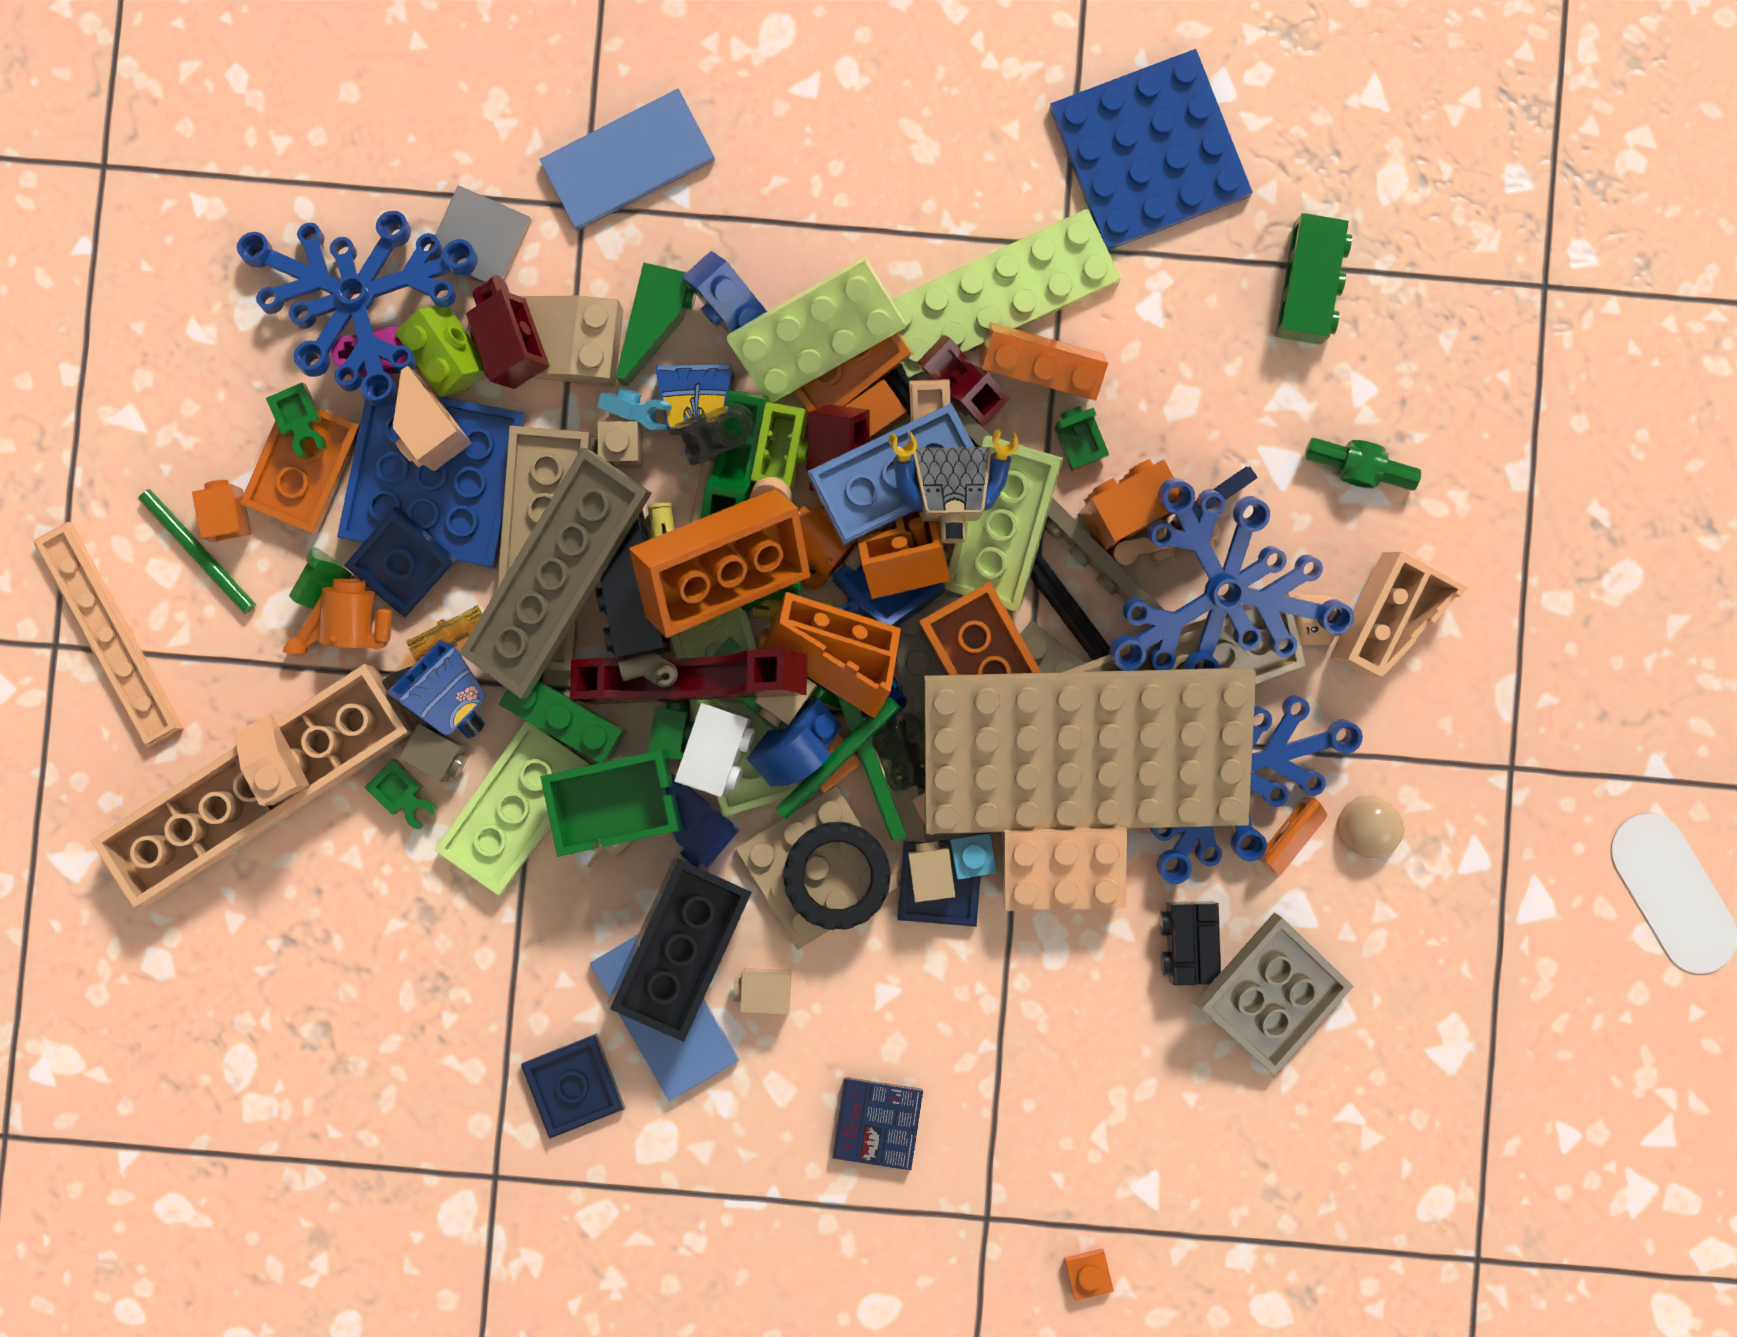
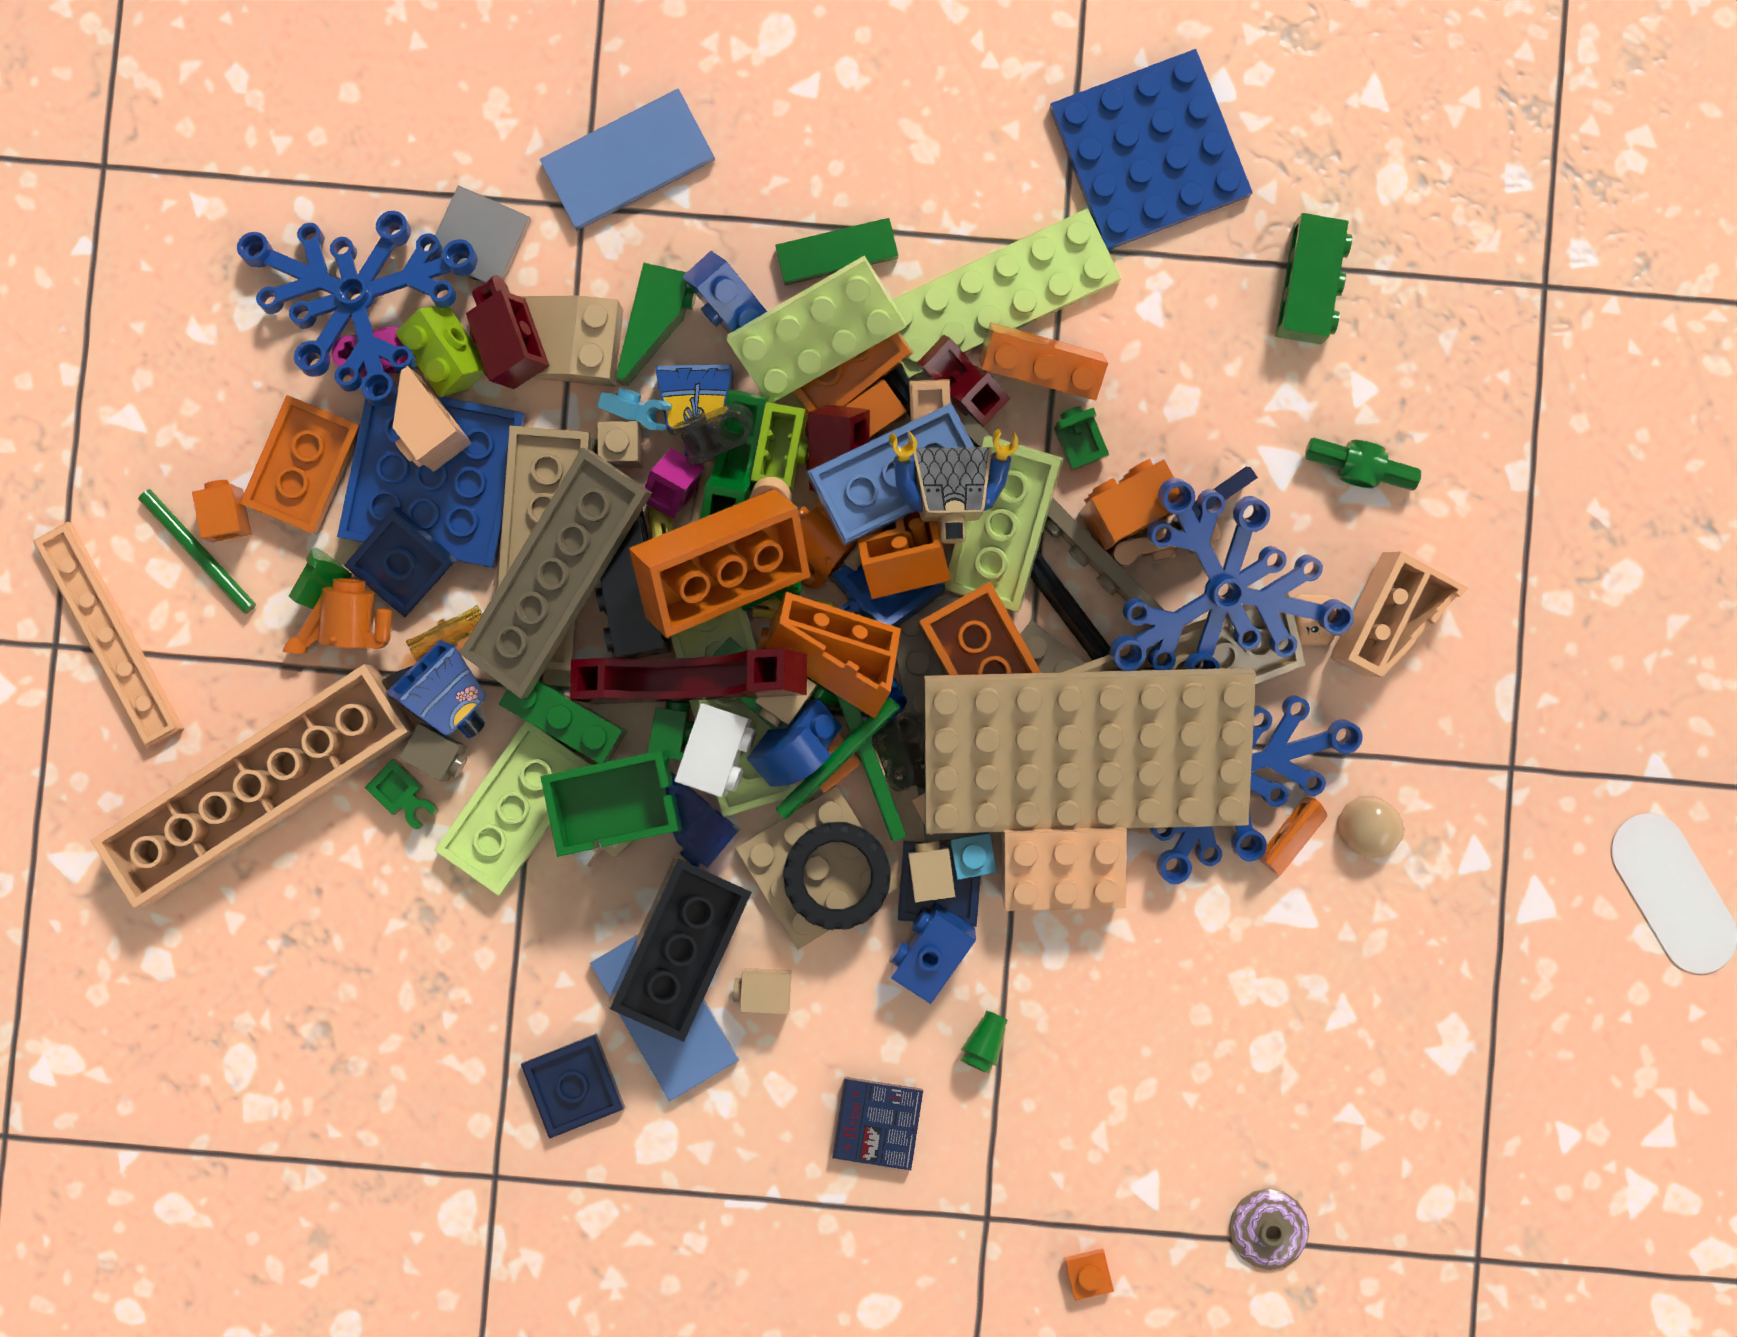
light nougat slope [234,714,310,806] -> none
green plate [266,382,327,459] -> none
dark tan arm [618,653,678,687] -> none
black brick [1159,901,1221,986] -> none
dark tan plate [1194,912,1354,1076] -> none
none -> dark pink brick [644,448,705,519]
none -> green tile [775,218,899,285]
none -> blue brick [889,902,976,1004]
none -> green cone [960,1010,1008,1074]
none -> dish [1229,1188,1309,1270]

